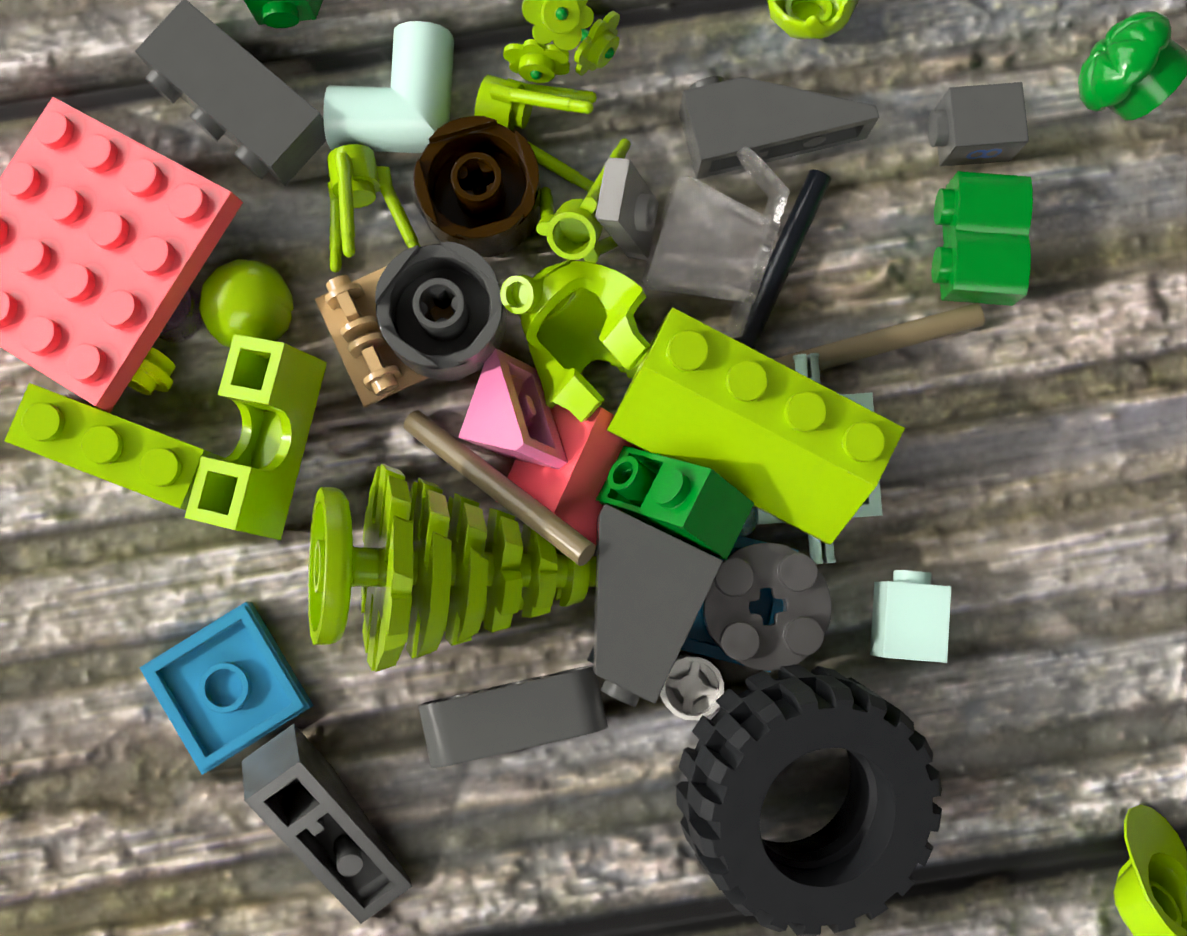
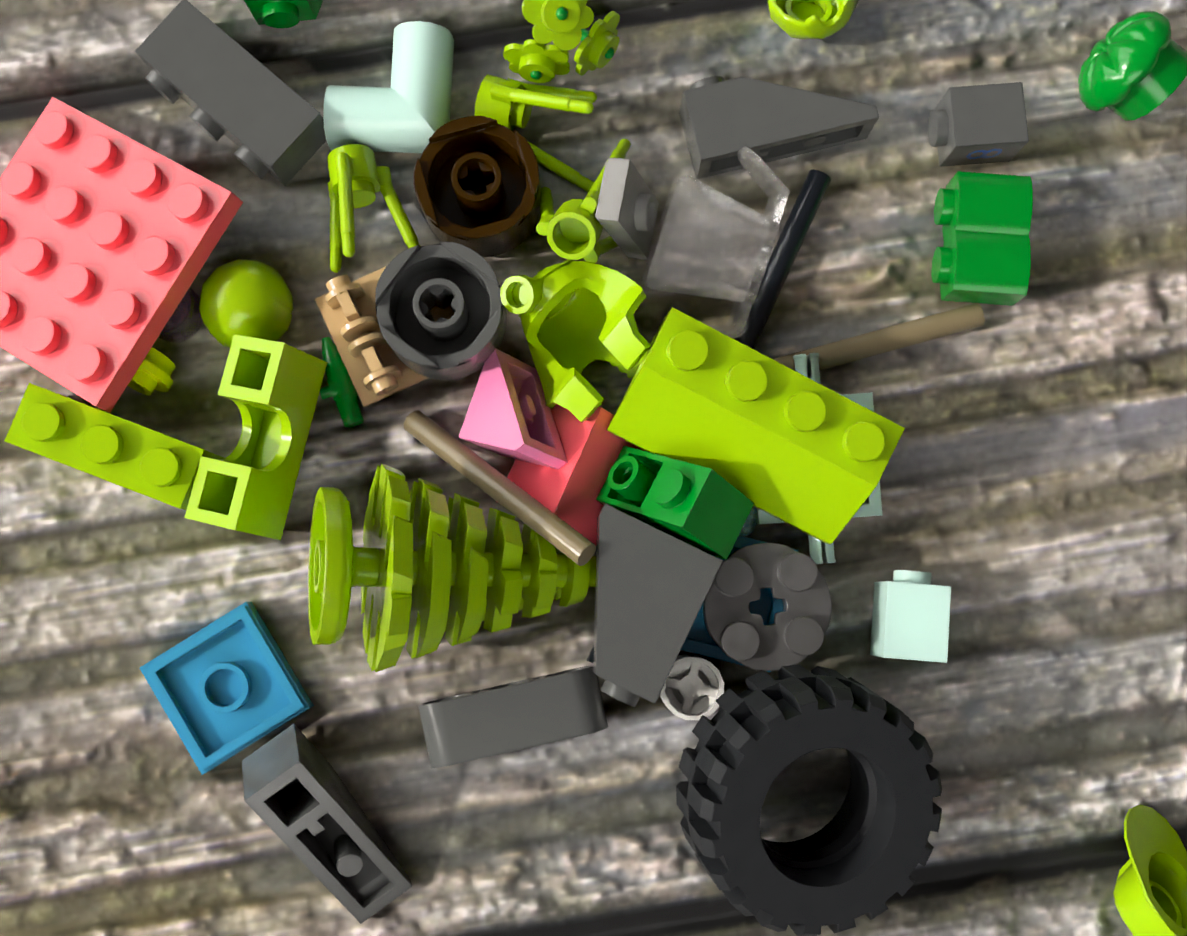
none -> green helmet [320,337,364,427]

